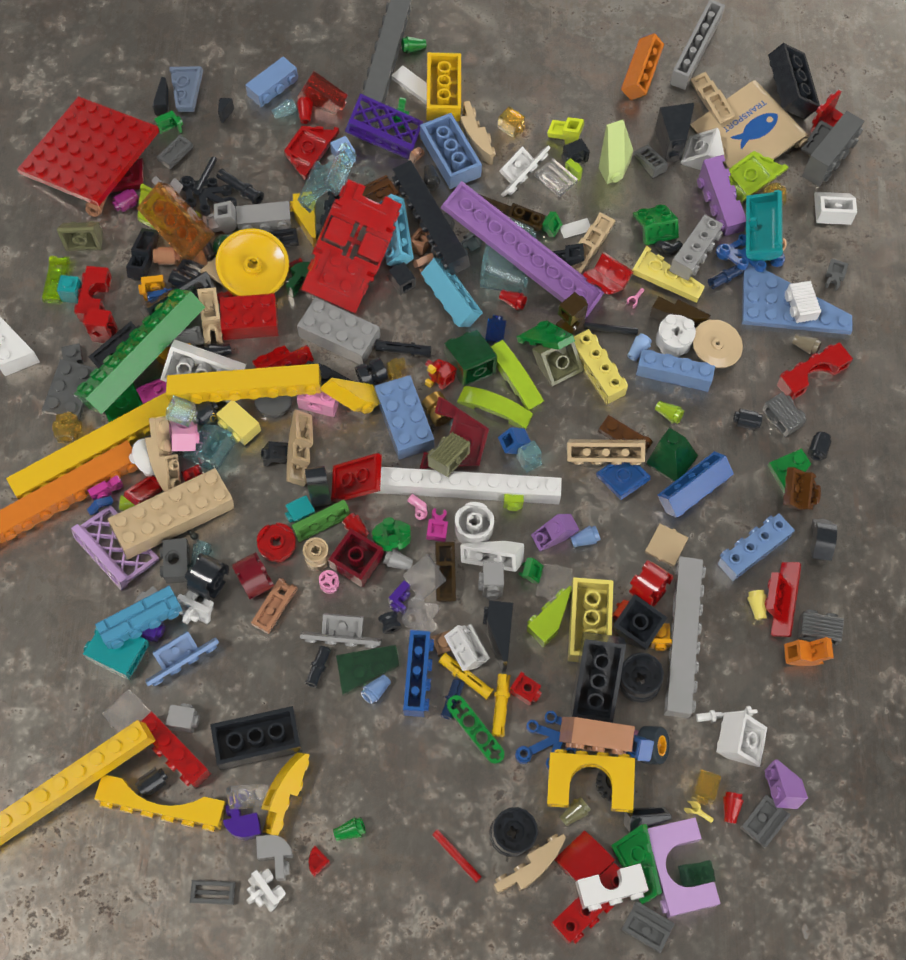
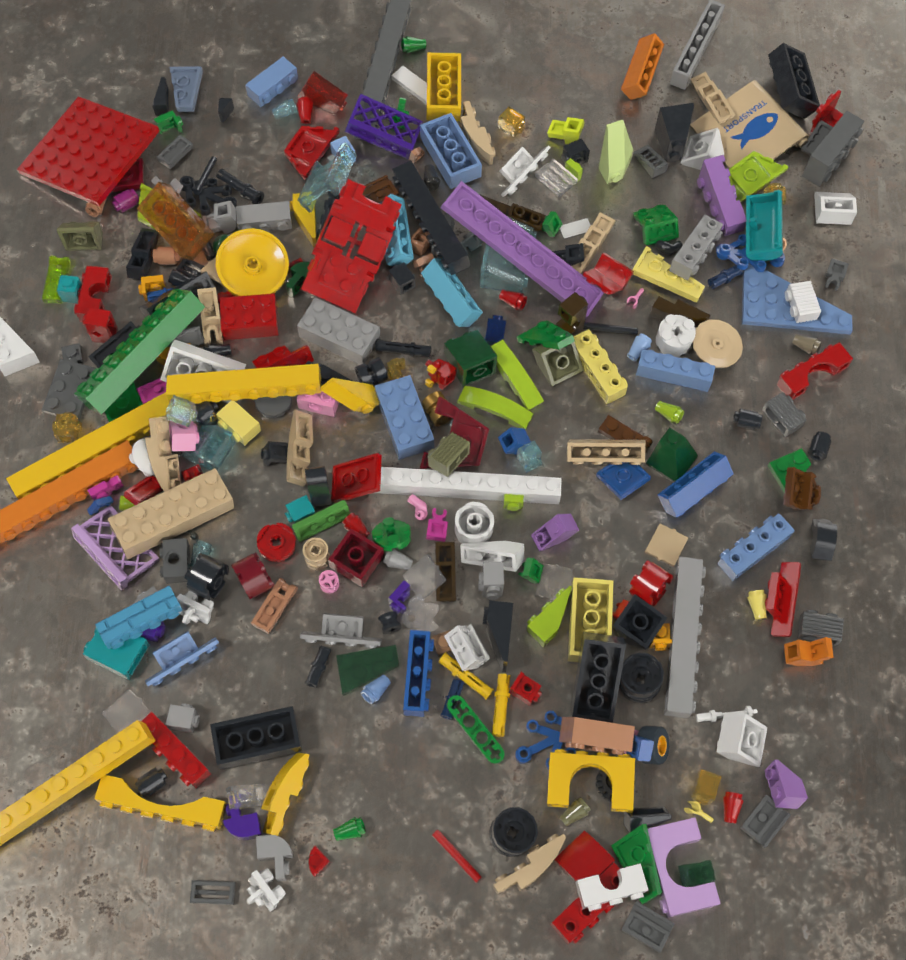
black tile [269,228,299,248] -> none
medium blue cone [570,526,601,548] -> none

